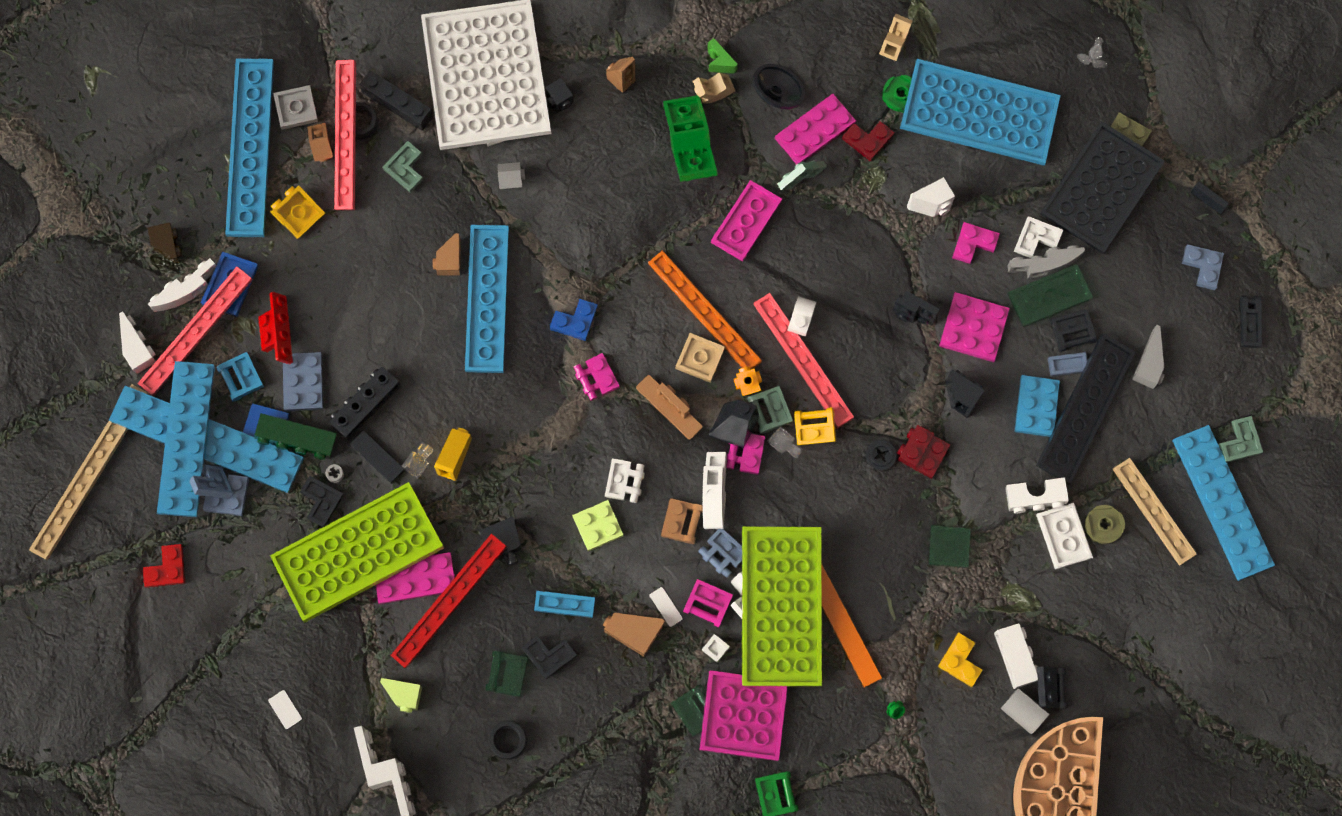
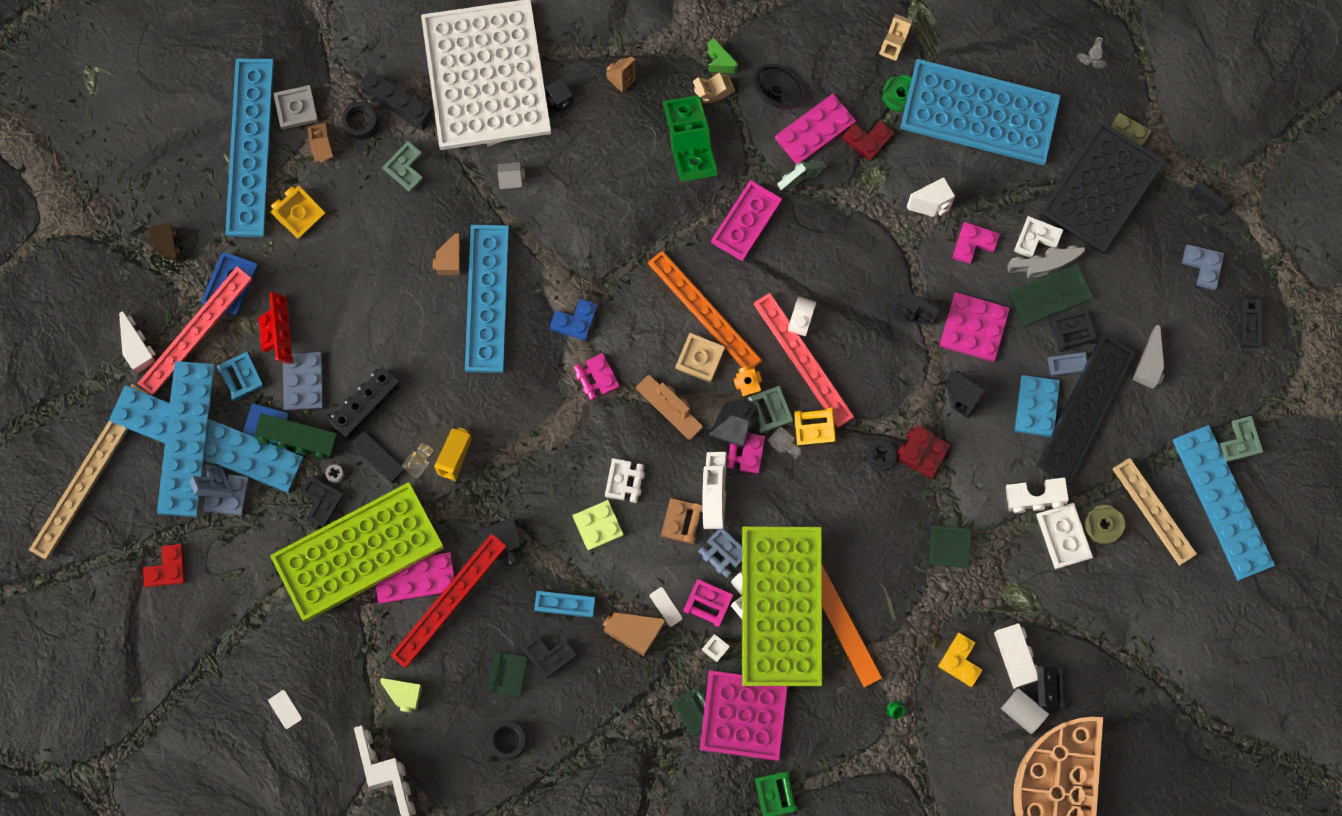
white slope [148,258,216,312] -> none
coral plate [334,60,356,210] -> none

